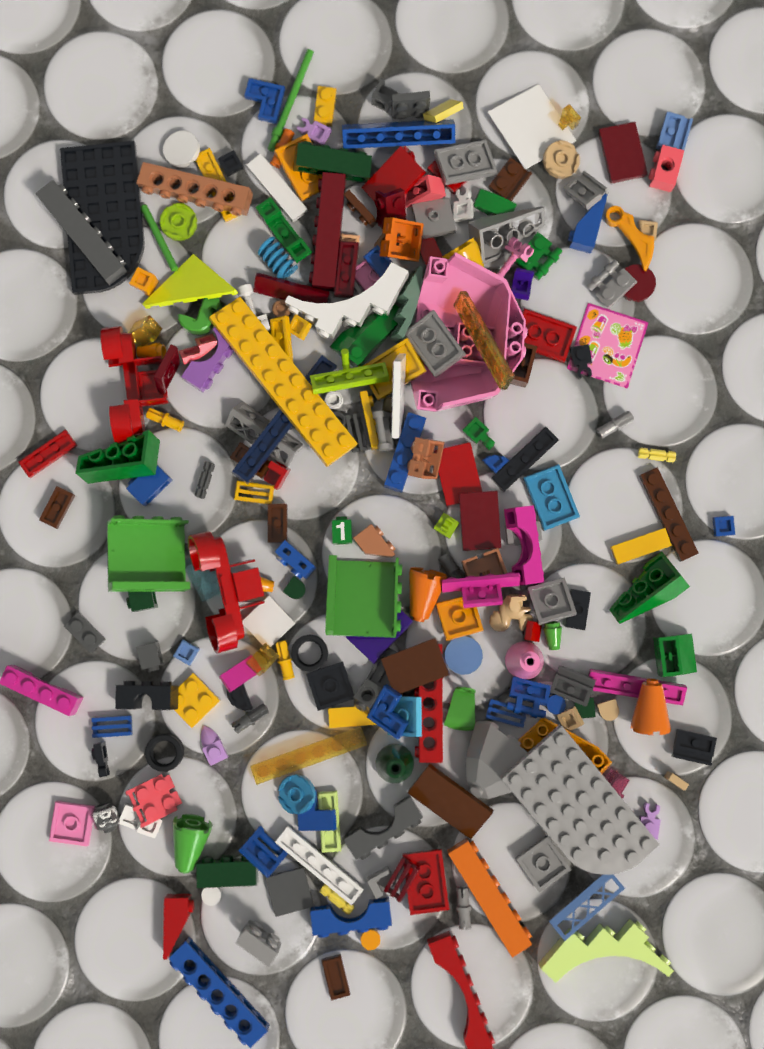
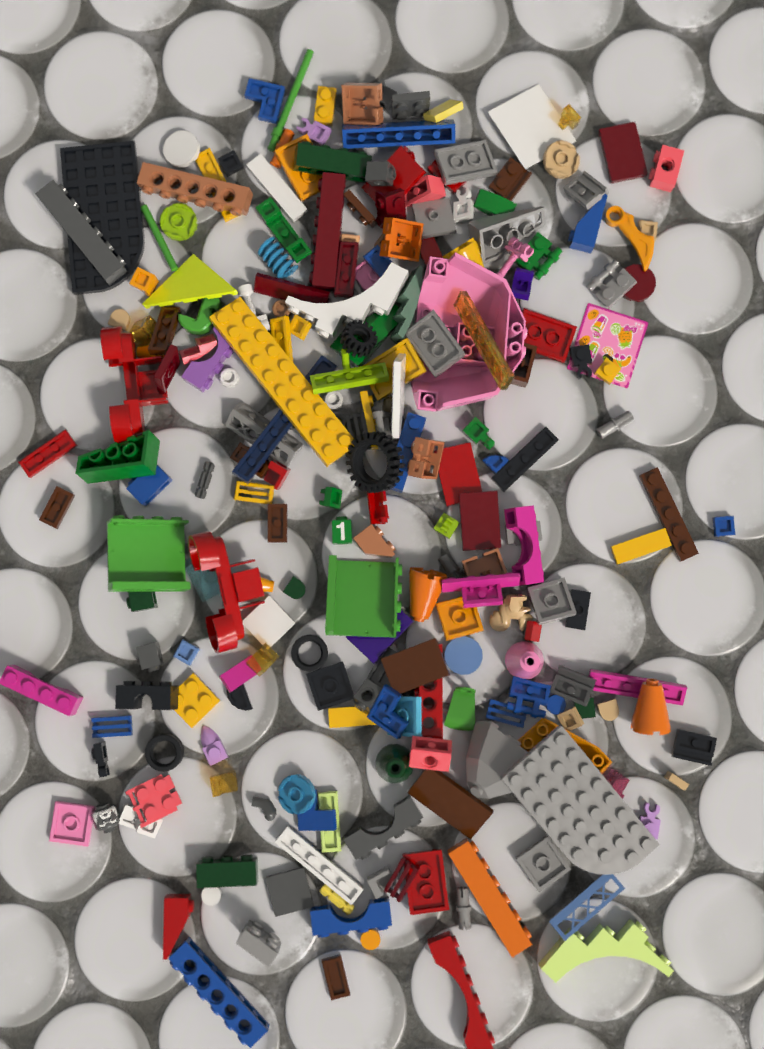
dark grey plate [64,612,106,653] -> none
yellow axle [146,408,184,432] -> none
bright green cone [173,814,213,873] -> none
dark grey axle [231,704,269,734] -> none
blue plate [238,825,288,878] -> none
clear yellow plate [250,726,367,785] -> none
blue piece [275,540,316,579] -> none
yellow axle [275,641,295,680] -> none
dark azure tile [523,464,580,531] -> none
bright green cone [543,621,562,650] -> none
green wedge [609,552,690,624] -> none
light yellow axle [638,447,676,462] -> none
green slope [653,634,697,677] -> none
medium blue plate [656,111,693,150] -> none
none -> tan tile [108,309,130,332]
none -> reddish brown plate [148,307,181,355]
none -> clear yellow panel [210,771,238,797]
none -> white tile [219,368,239,388]
none -> dark grey arm [251,796,276,821]
none -> green tile [319,487,342,509]
none -> black tyre [340,320,378,358]
none -> nougat piece [341,83,384,125]
none -> black tyre [346,431,405,493]
none -> dark grey brick [365,161,396,186]
none -> red hinge [367,491,389,524]
none -> coral brick [409,736,452,772]
none -> yellow plate [594,358,622,385]

